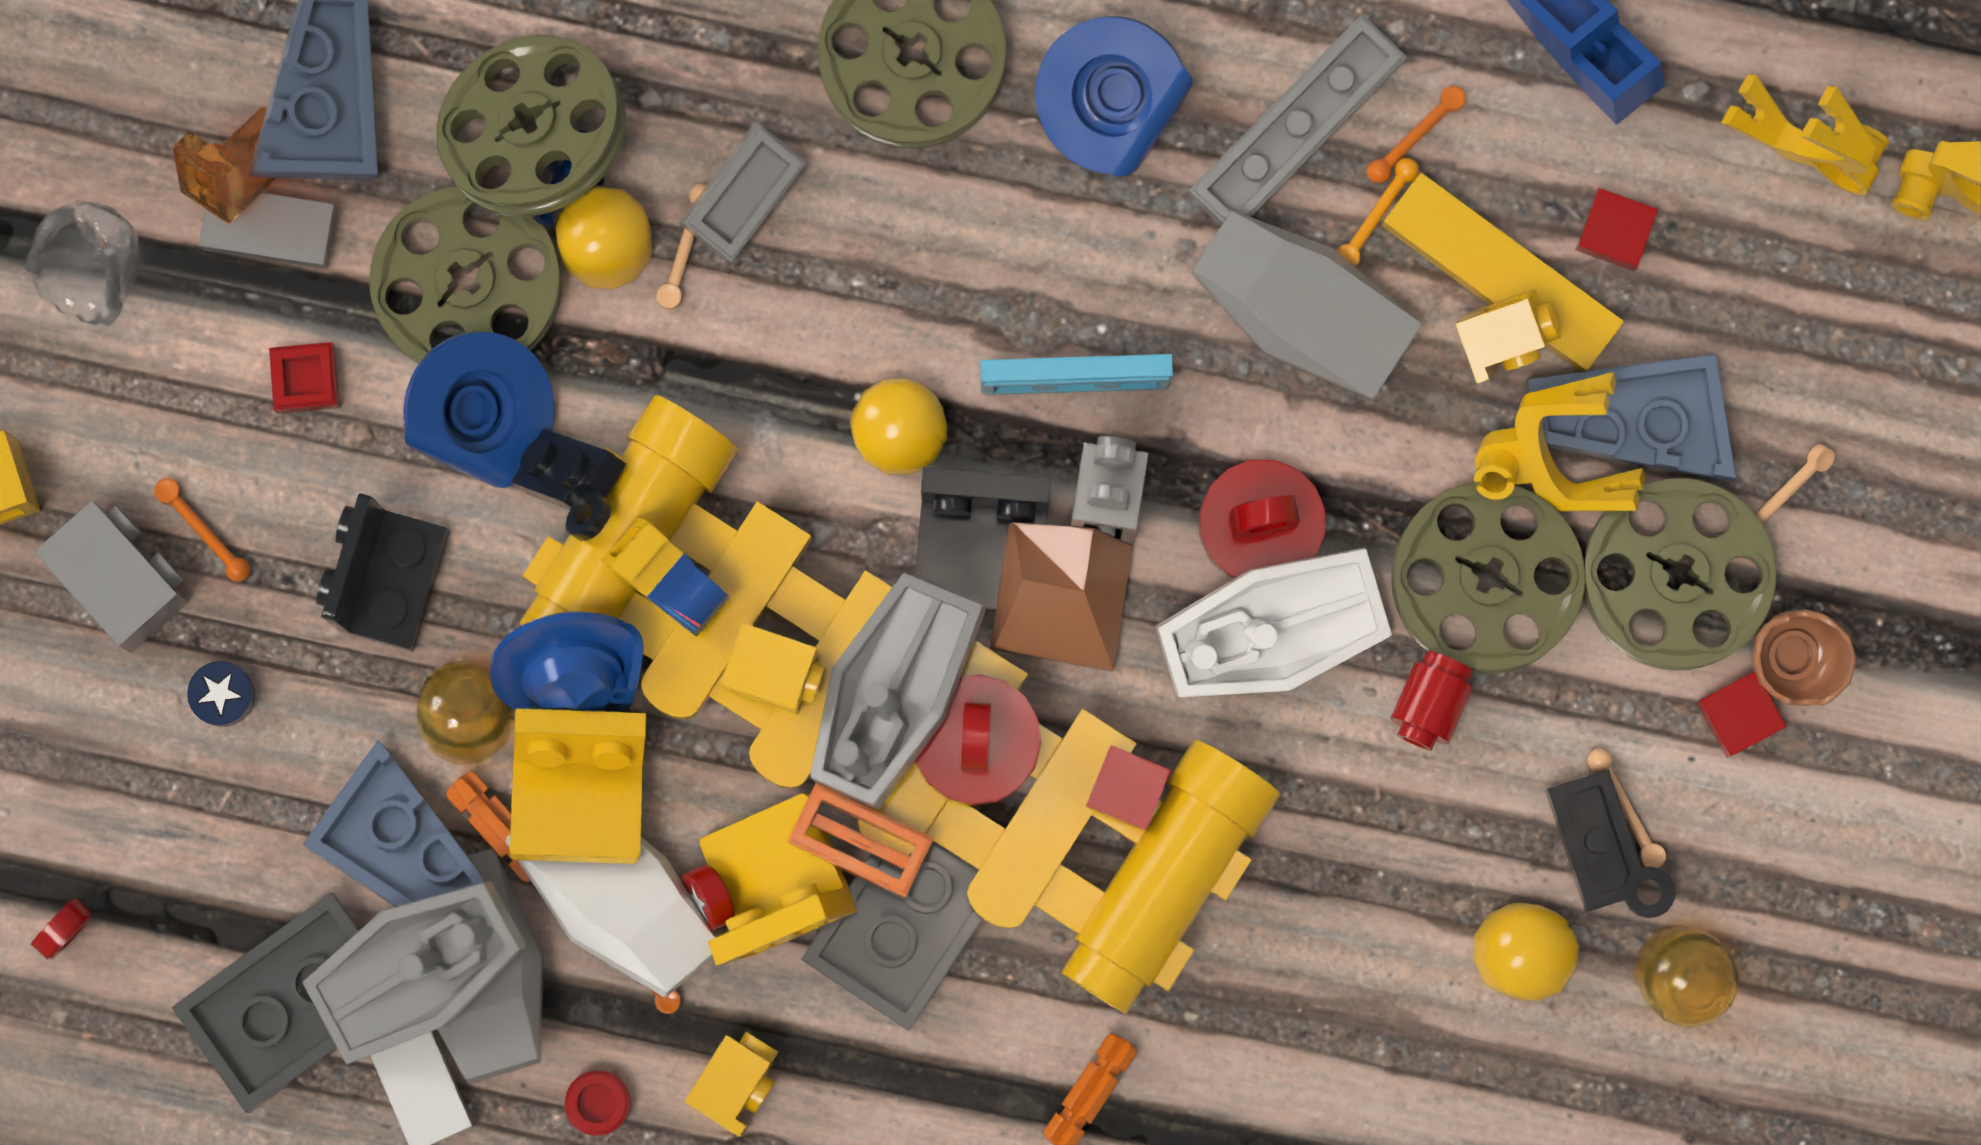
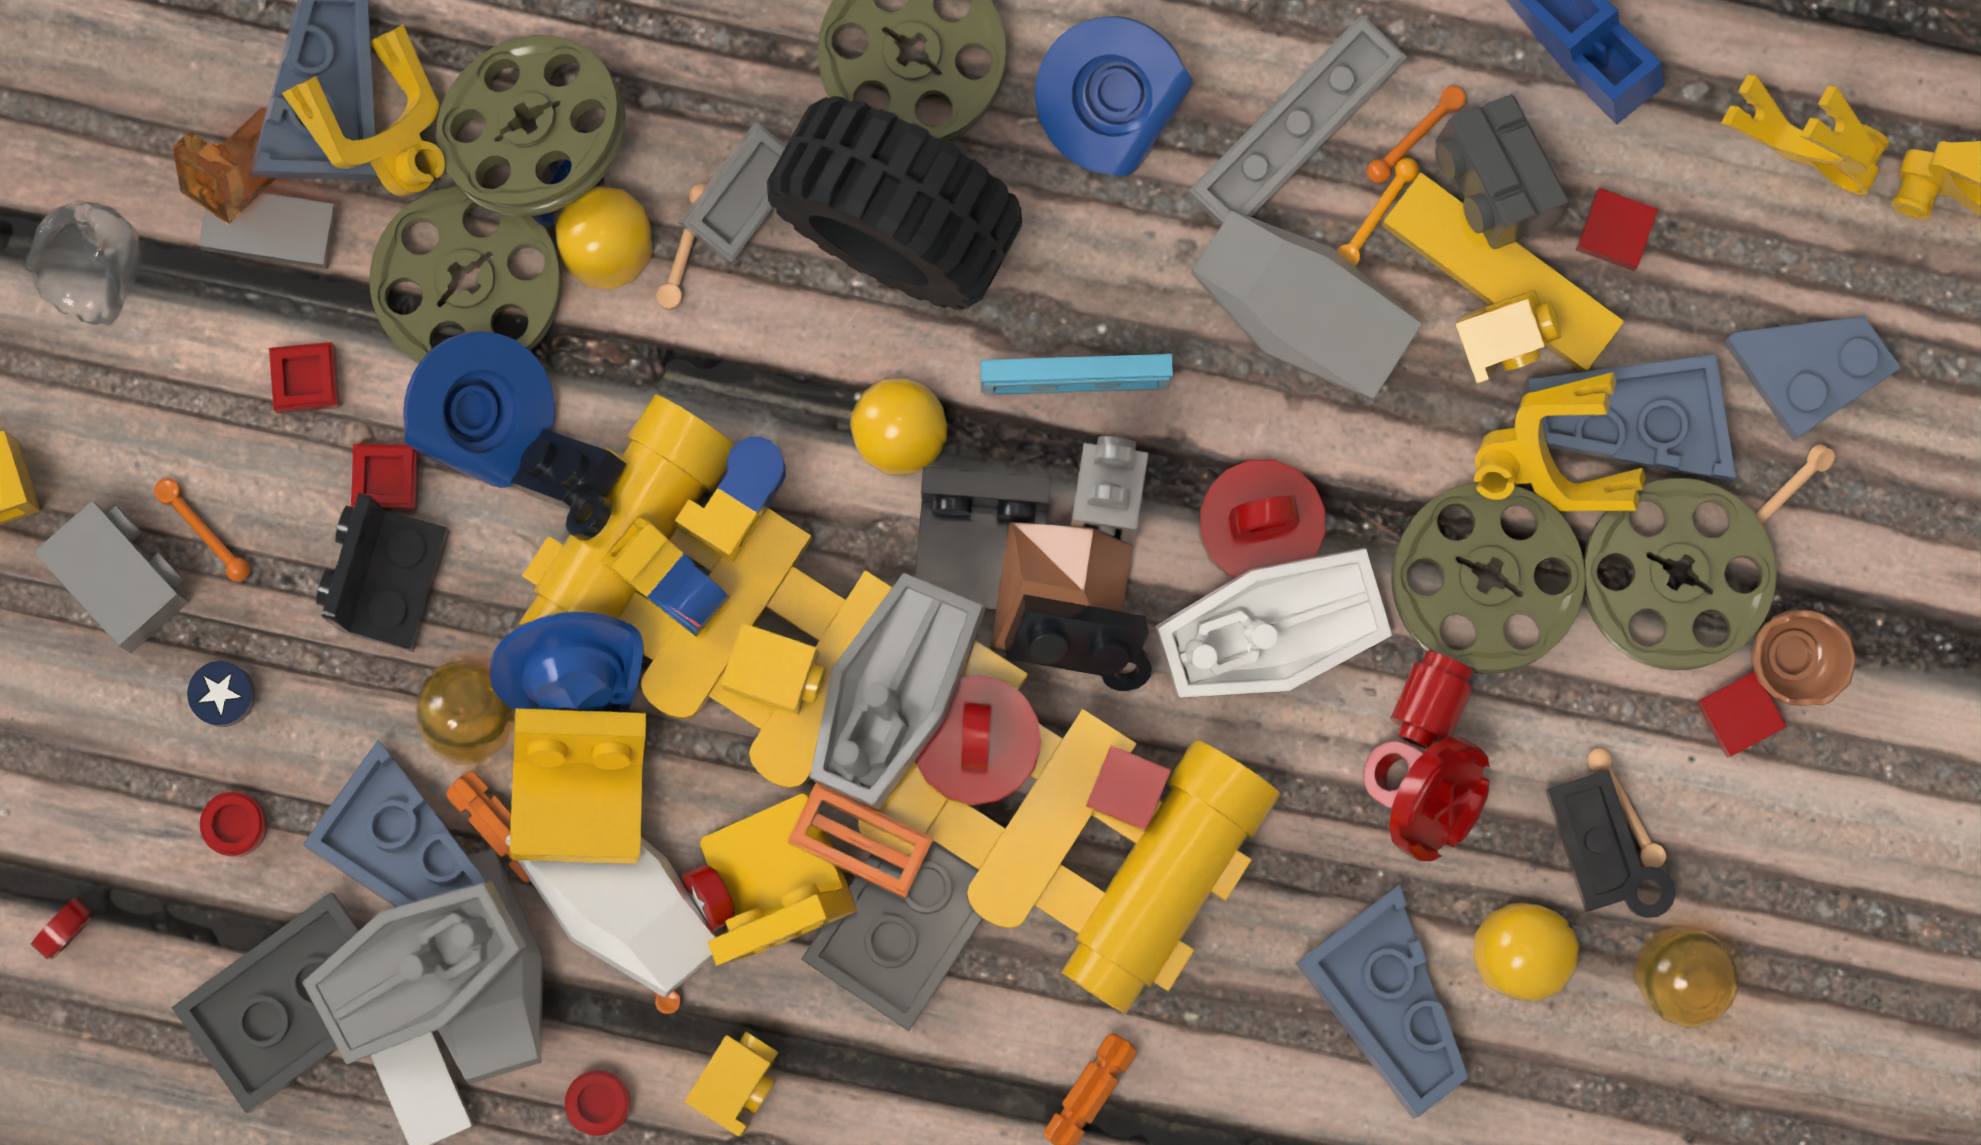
none -> red tile [200,792,268,857]
none -> yellow piece [282,25,445,197]
none -> red tile [351,444,419,511]
none -> leg [675,437,786,562]
none -> black tyre [767,96,1022,310]
none -> black hinge [1004,594,1152,691]
none -> sand blue wing [1295,884,1468,1119]
none -> red tile [1363,737,1490,861]
none -> dark grey brick [1435,94,1571,250]
none -> sand blue wing [1723,316,1901,441]

